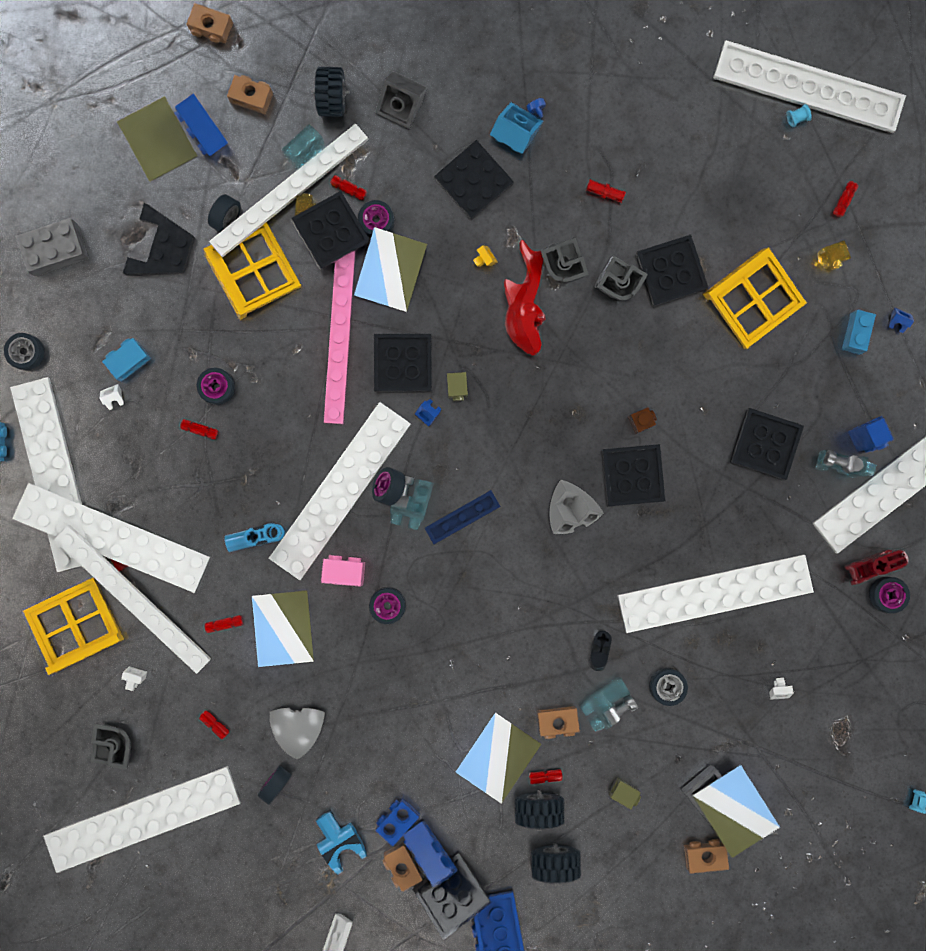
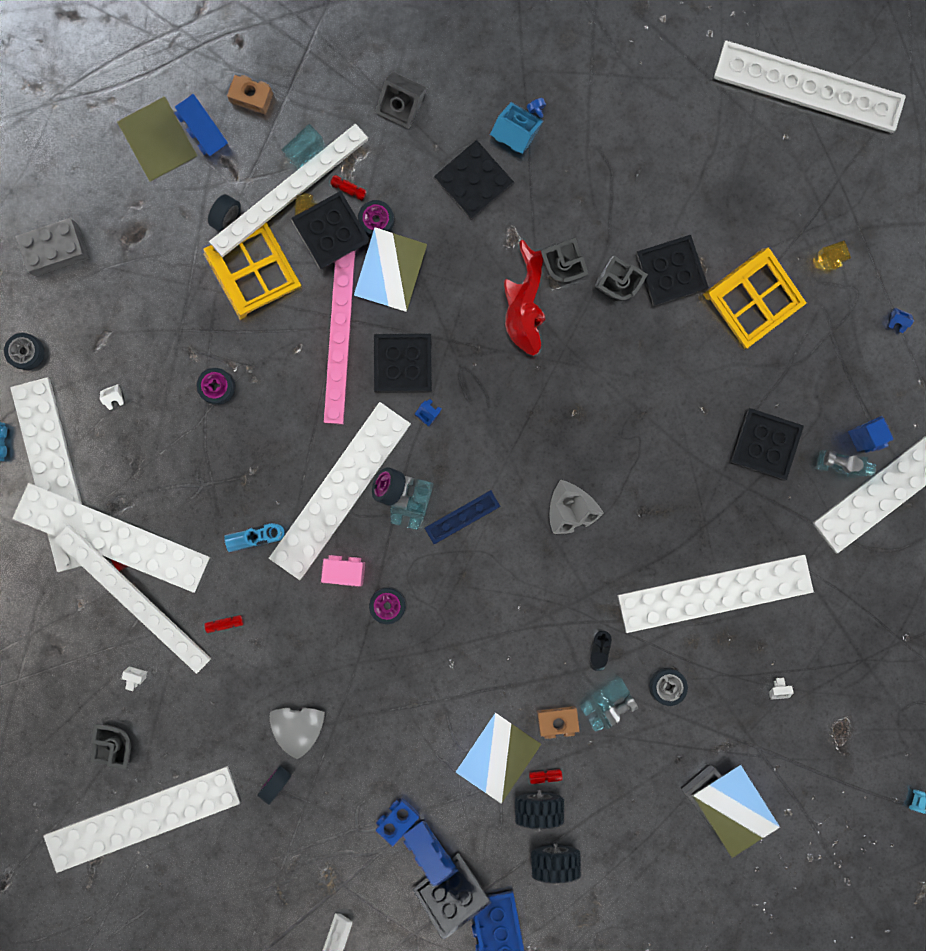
yellow window [23,577,124,675] -> none
dark azure brick [102,338,151,382] -> none
black wing [123,203,195,276] -> none
red axle [180,419,218,439] -> none
medium nougat brick [187,3,233,44] -> none
red piece [199,711,229,739] -> none
sticker [252,591,314,667] -> none
black wheel [311,67,350,117] -> none
dark azure connector [315,811,367,874] -> none
medium nougat brick [382,842,423,892] -> none
olive brick [447,372,468,401] -> none
yellow tile [473,246,498,267] -> none
red pin [586,179,626,203] -> none
black plate [602,444,666,507] -> none
olive brick [609,778,641,809] -> none
reddish brown brick [628,407,657,434] -> none
medium nougat brick [684,839,729,873] -> none
medium azure bush [786,104,812,127] -> none
red axle [833,181,858,217] -> none
dark azure brick [842,310,876,354] -> none
dark red piece [844,550,908,585] -> none
wheel [870,577,910,613] -> none

